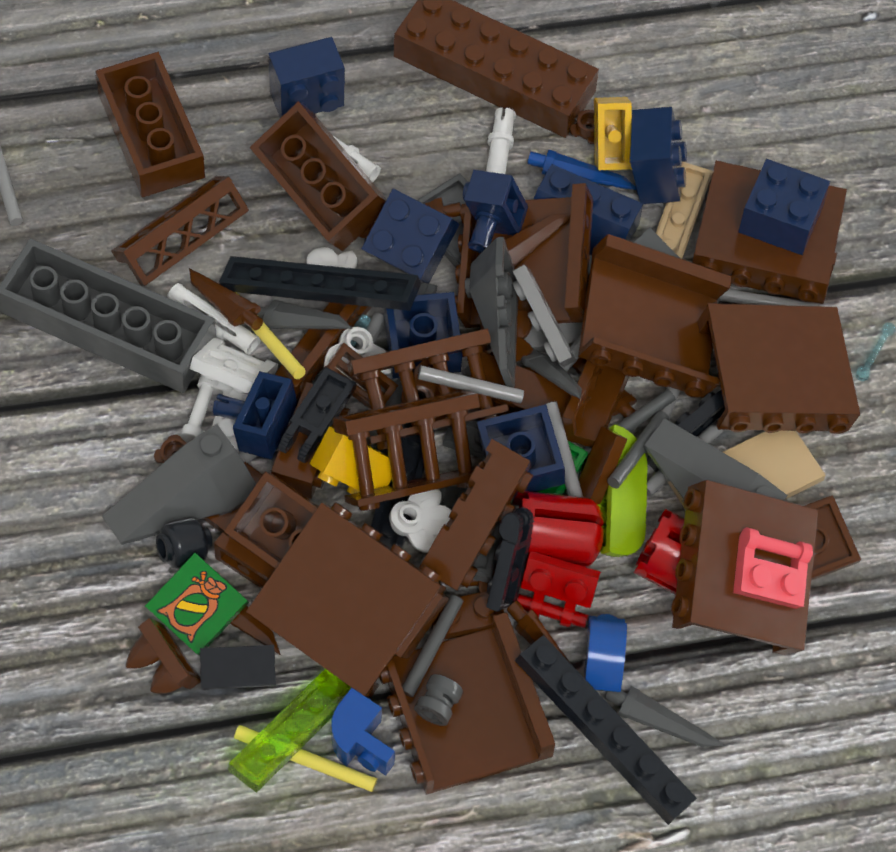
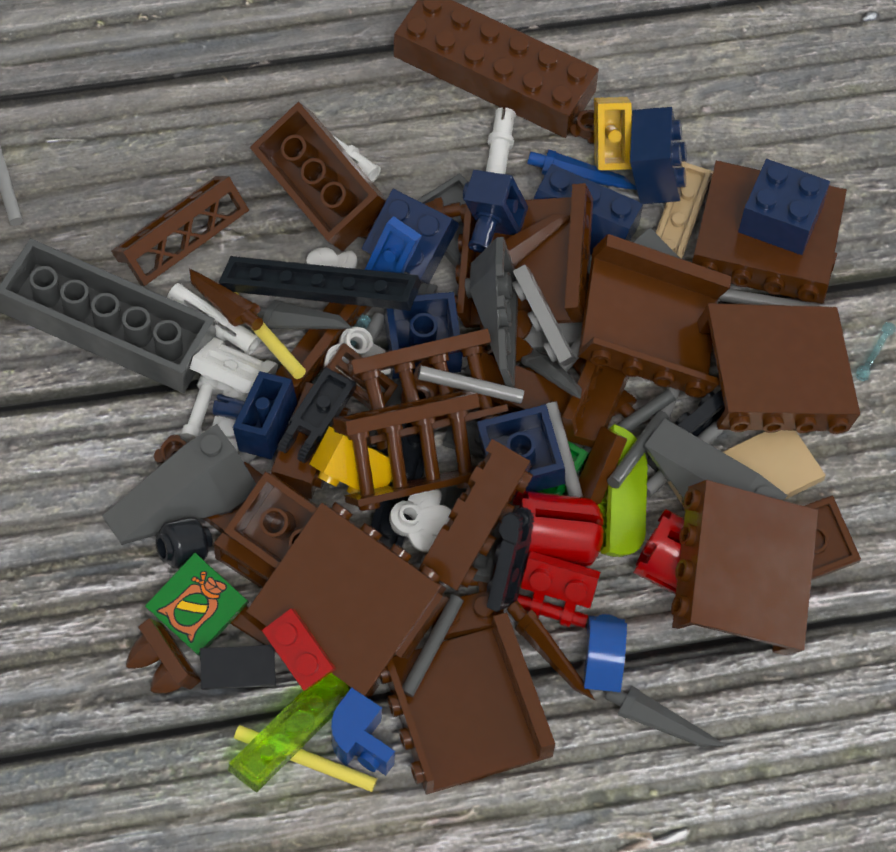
reddish brown brick [95,51,205,198] -> none
dark blue brick [268,37,345,118] -> none
dark grey wheel [414,674,463,726] -> none
black plate [515,635,697,825] -> none
coral plate [733,527,813,609] -> none
none -> red plate [262,608,336,691]
none -> blue plate [364,216,422,273]

